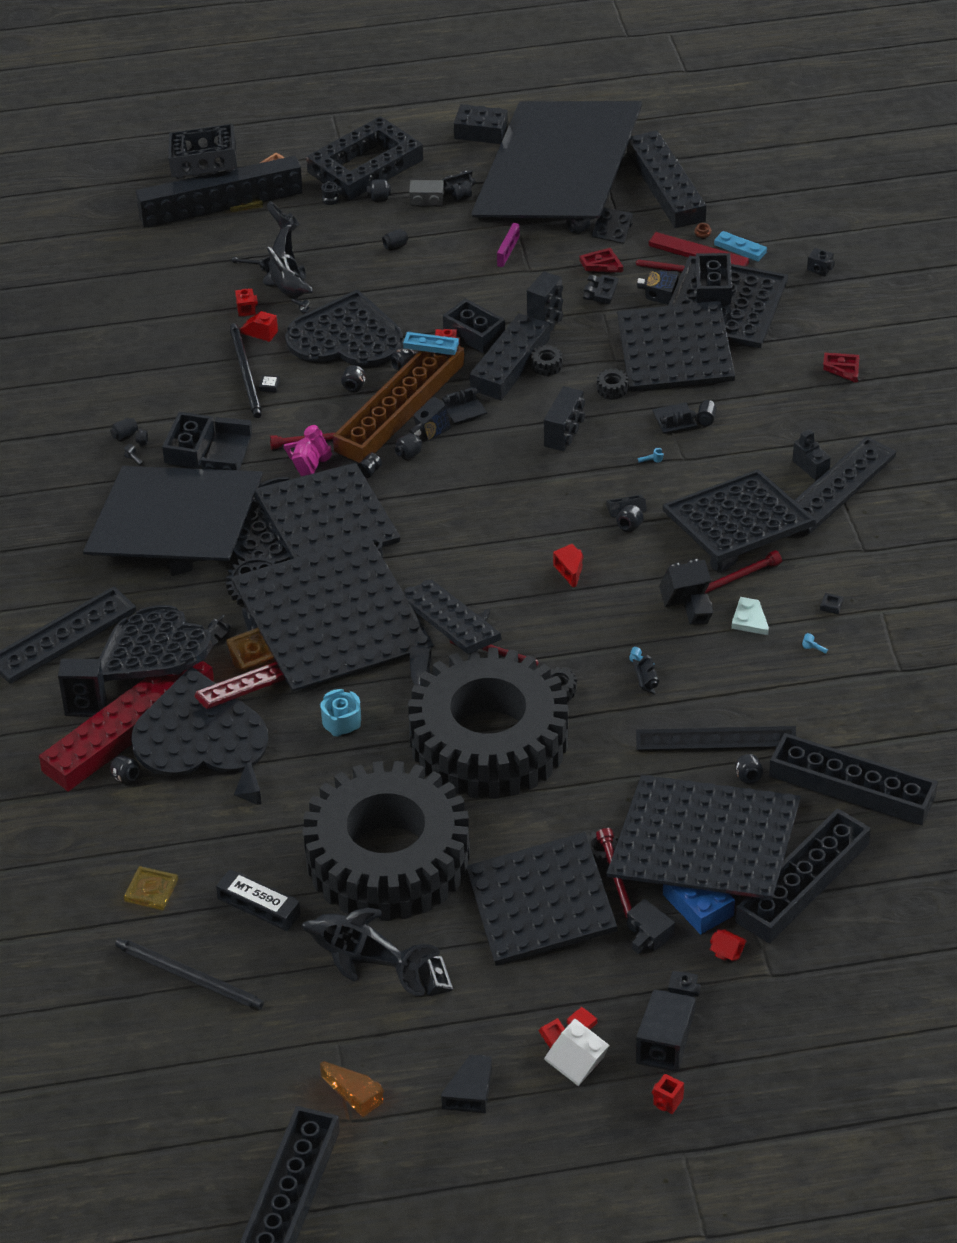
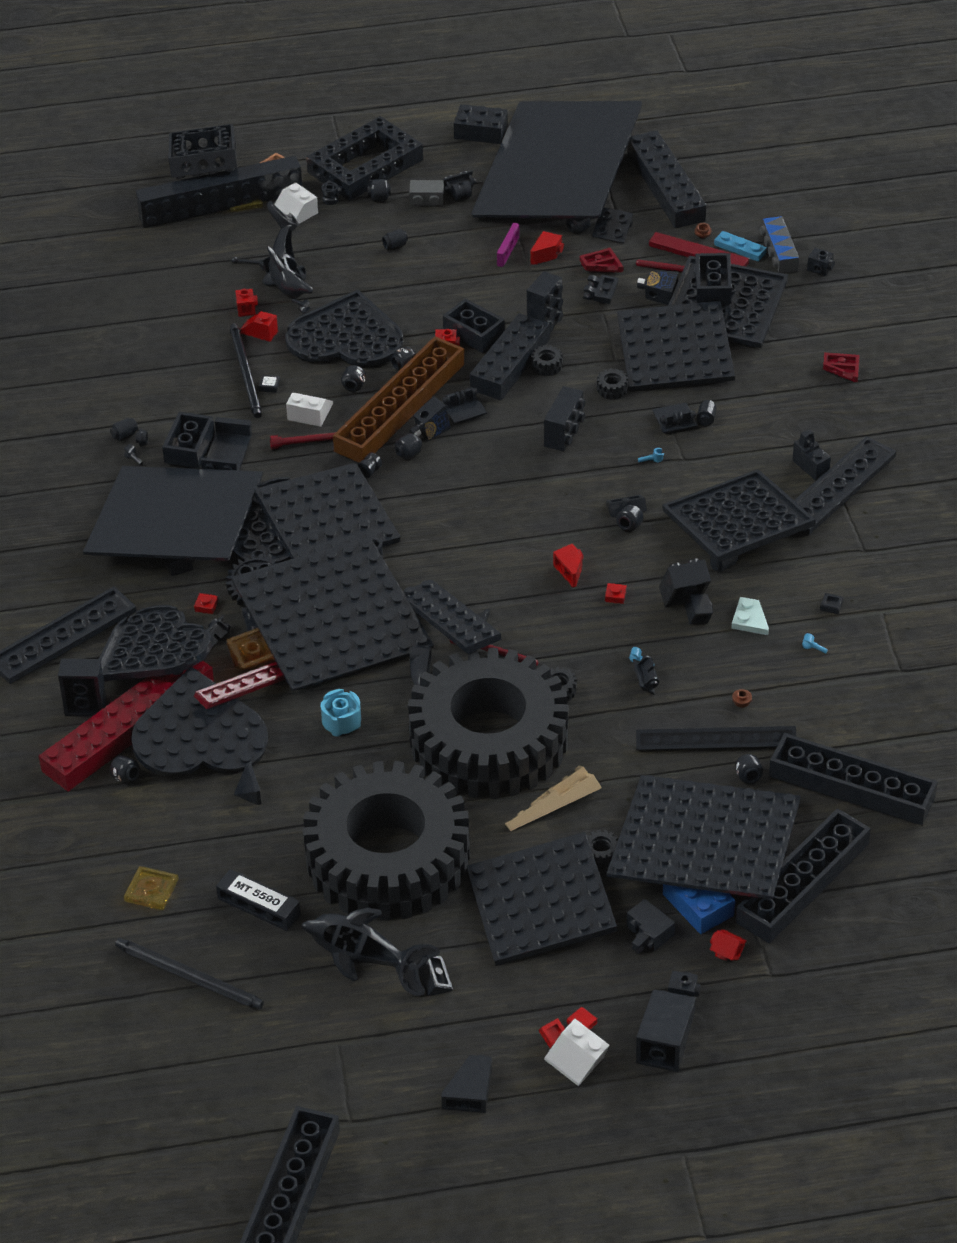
dark pink piece [284,425,333,477] -> none
clear orange slope [320,1061,383,1117] -> none
dark azure plate [403,332,459,355] -> none
dark red piece [596,828,632,919] -> none
red brick [652,1074,684,1114] -> none
dark red piece [704,550,782,594] -> none
none -> red plate [194,593,218,614]
none -> white slope [274,183,318,223]
none -> white slope [286,393,333,426]
none -> tan wedge [505,766,602,831]
none -> red slope [530,231,564,265]
none -> red plate [605,583,627,604]
none -> copper plate [732,689,752,708]
none -> dark grey brick [760,216,799,273]

